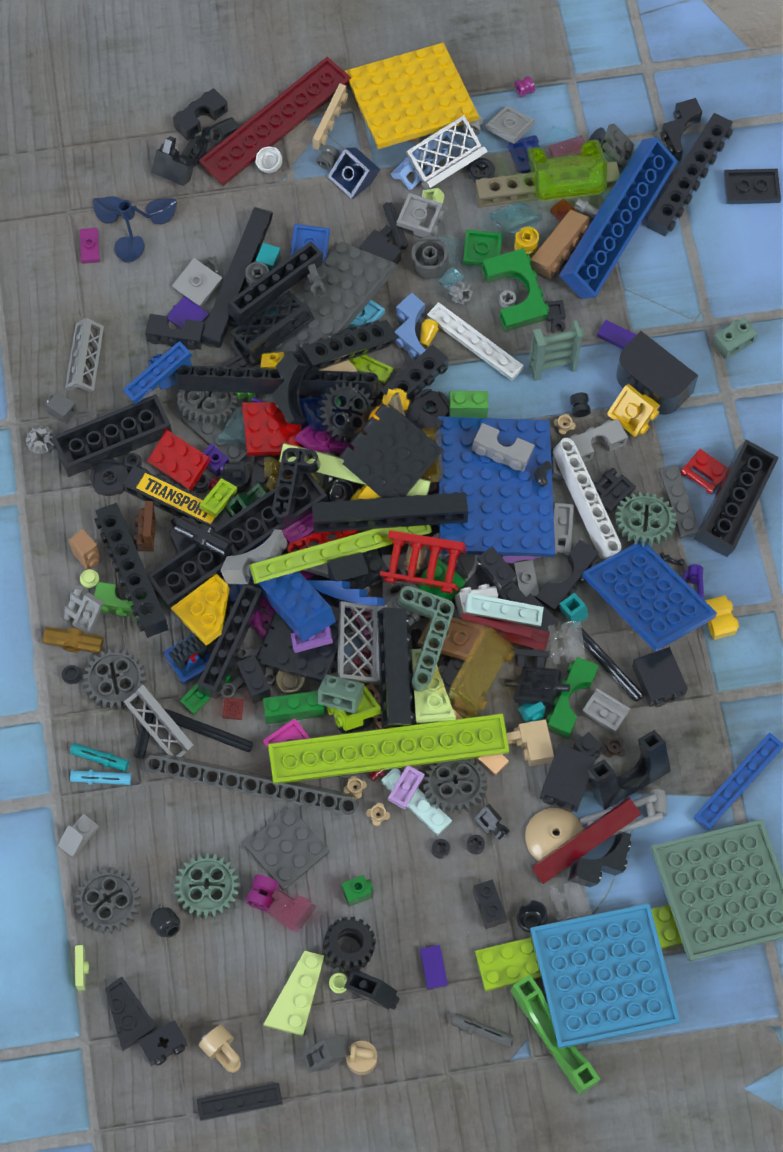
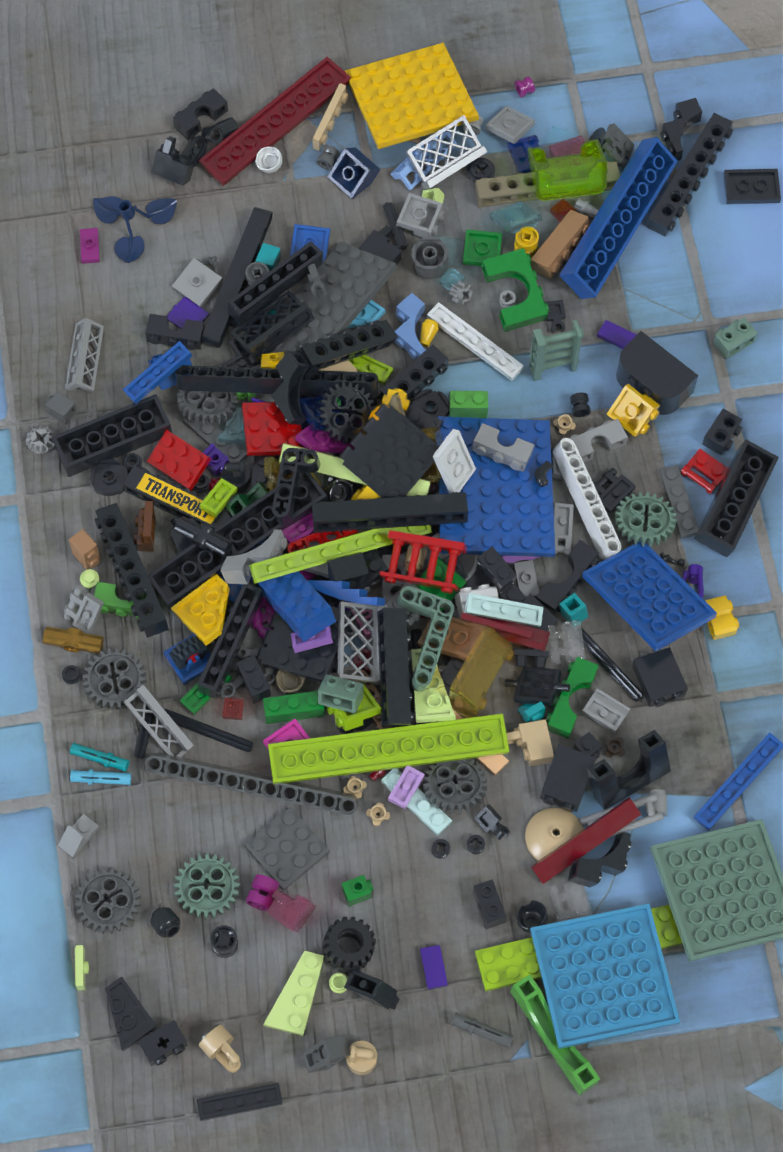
none -> black wheel [210,925,238,958]
none -> white plate [433,429,476,494]
none -> black brick [702,408,743,455]

